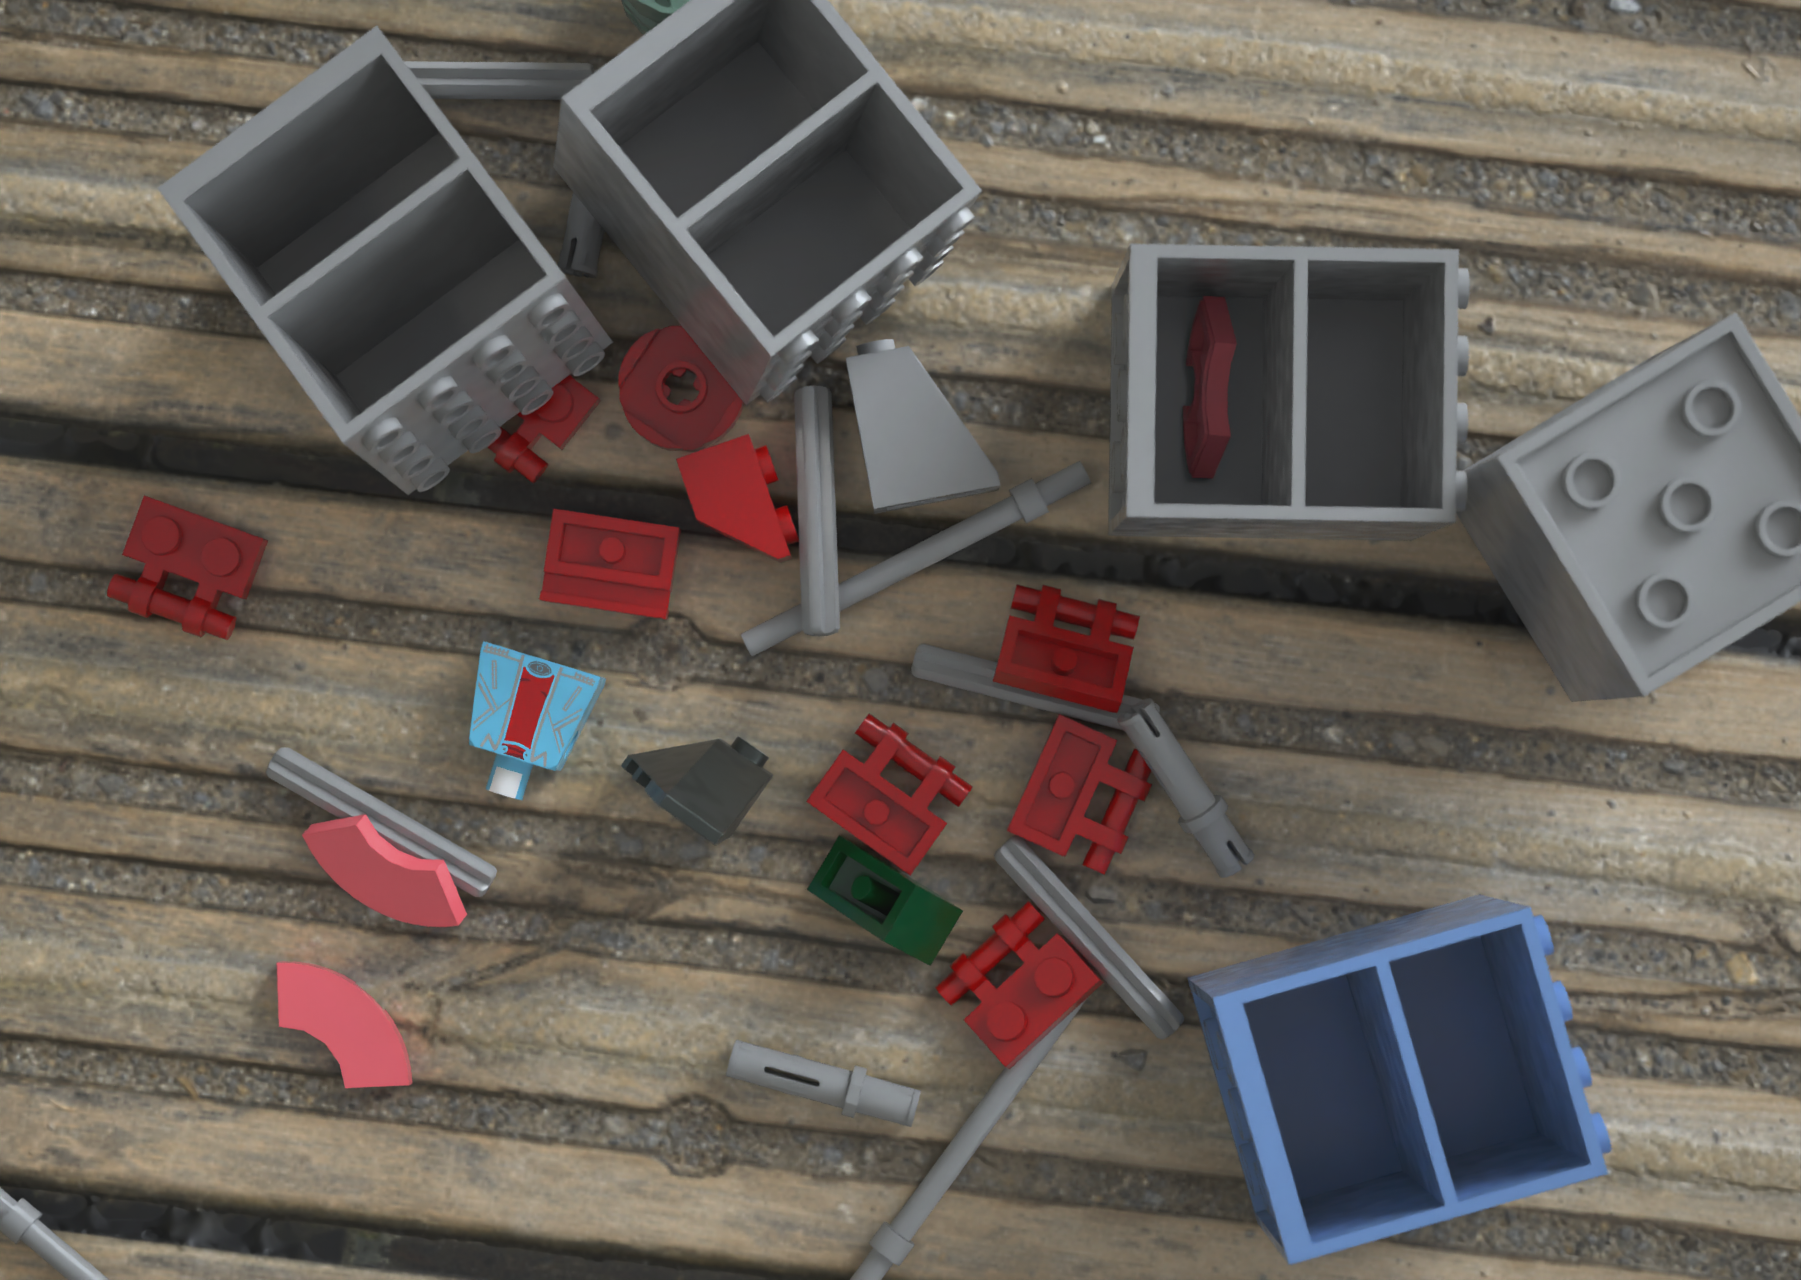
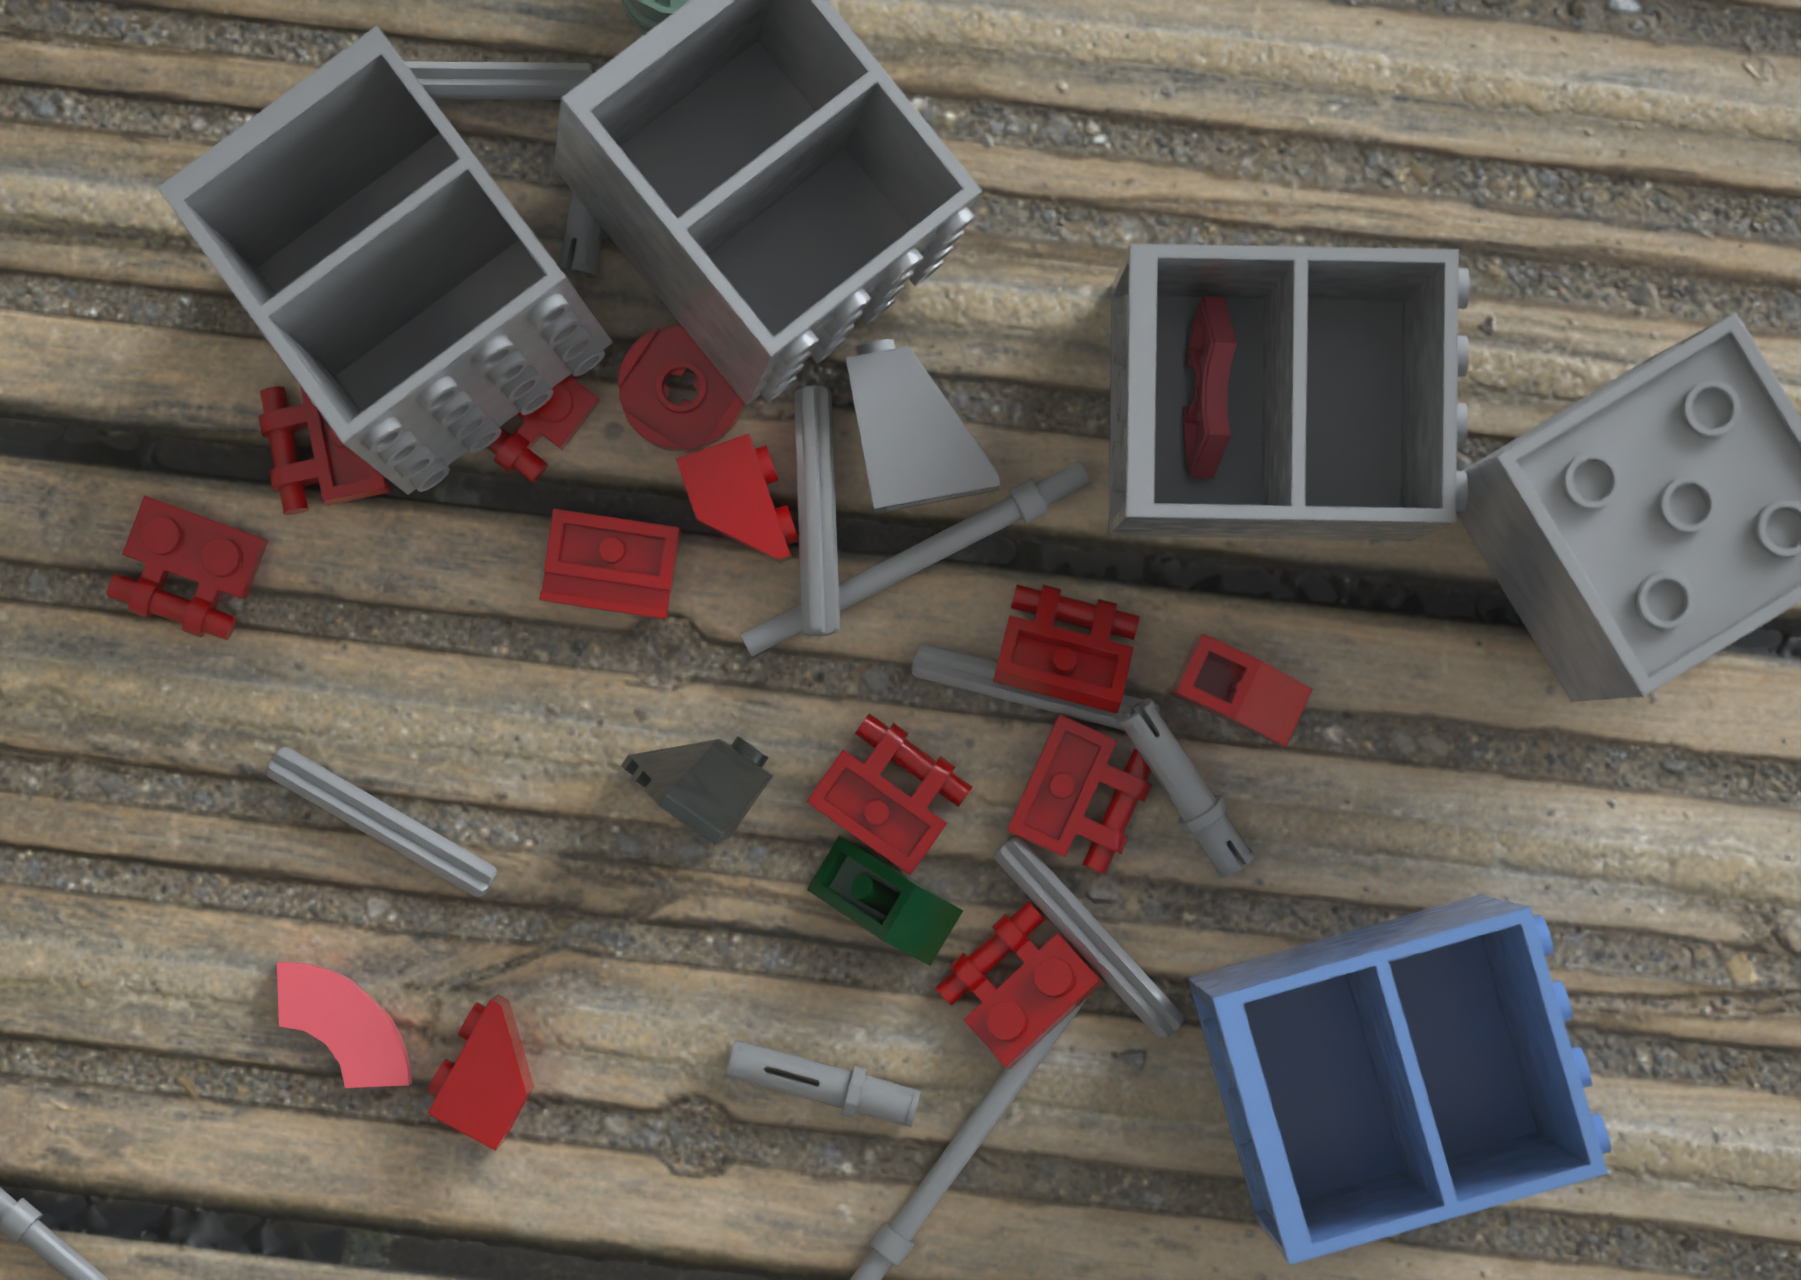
coral tile [302,814,467,927] -> none
medium azure torso [469,641,606,800] -> none
none -> red plate [258,385,390,515]
none -> red slope [427,994,534,1151]
none -> red slope [1169,634,1313,747]

